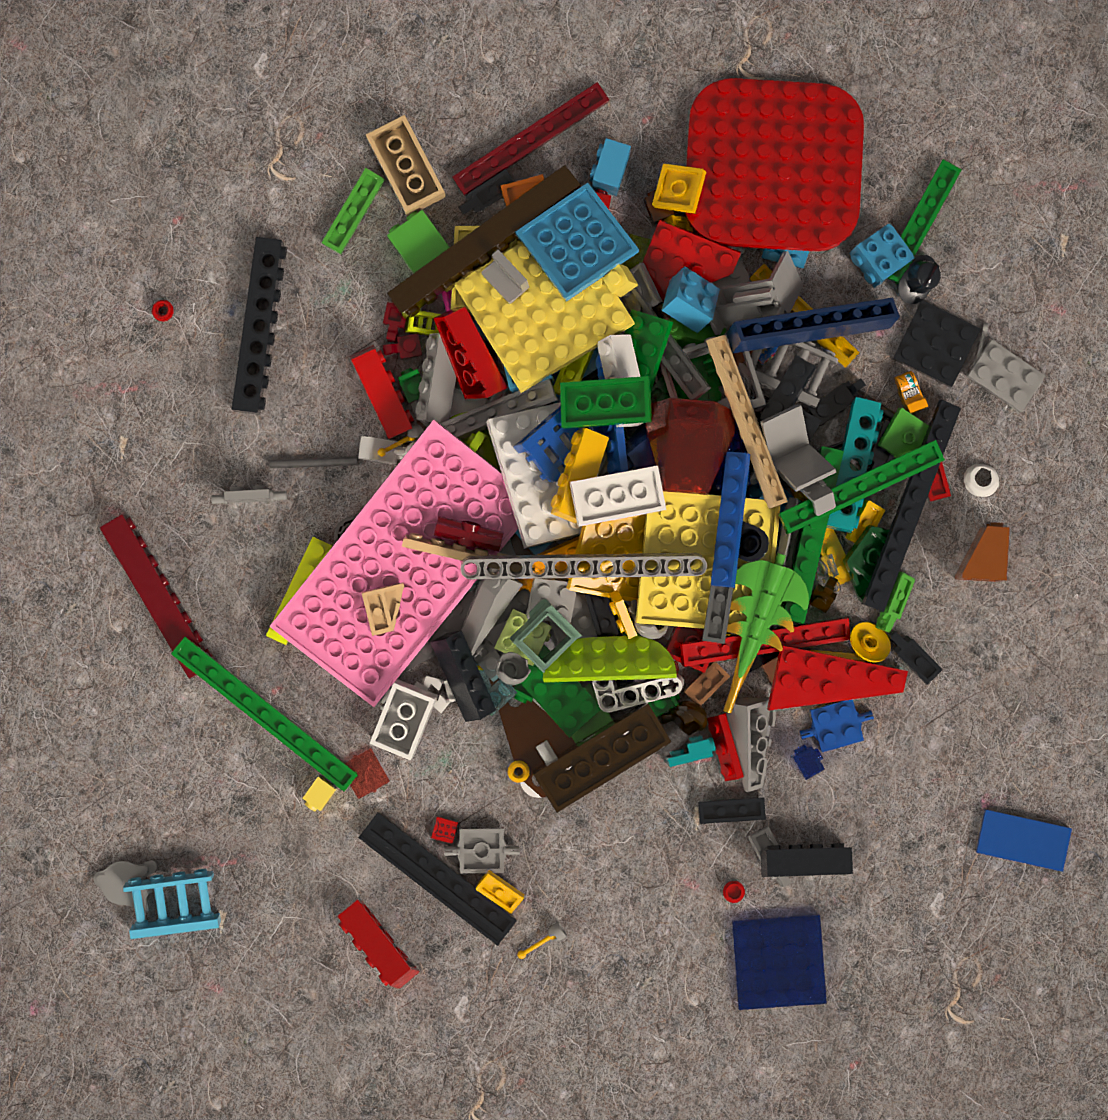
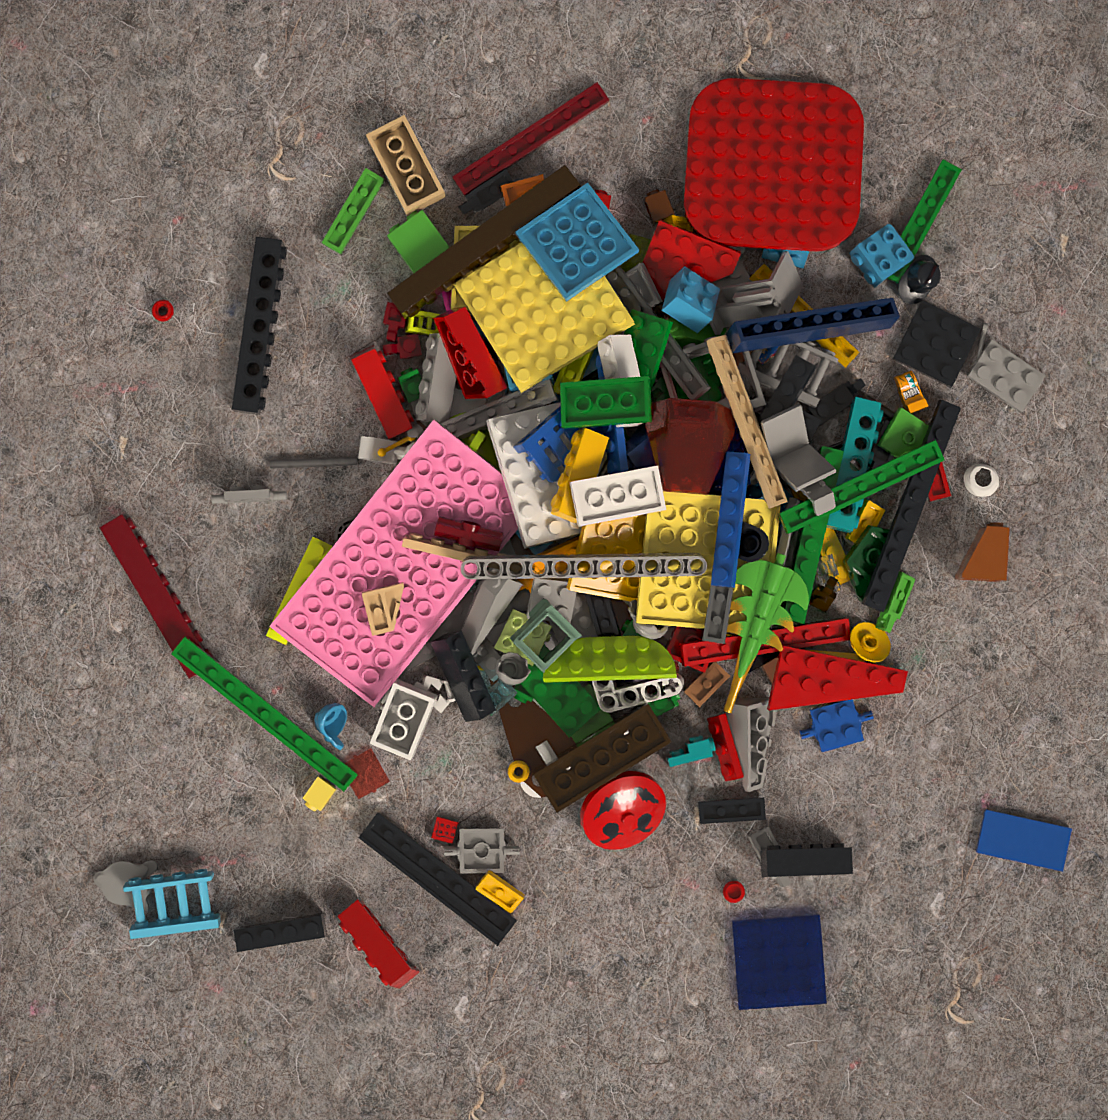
light grey panel [481,250,530,304] -> none
hinge [517,922,567,959] -> none
dark azure brick [589,138,631,196] -> none
light yellow brick [602,264,638,297] -> none
yellow plate [609,590,637,639] -> none
yellow plate [652,163,706,214] -> none
dark brown hat [661,701,708,736] -> none
clear blue brick [791,744,825,780] -> none
black hinge [888,631,943,685] -> none
none -> black brick [233,913,327,952]
none -> dark azure hat [314,703,347,750]
none -> red dish [580,771,666,850]

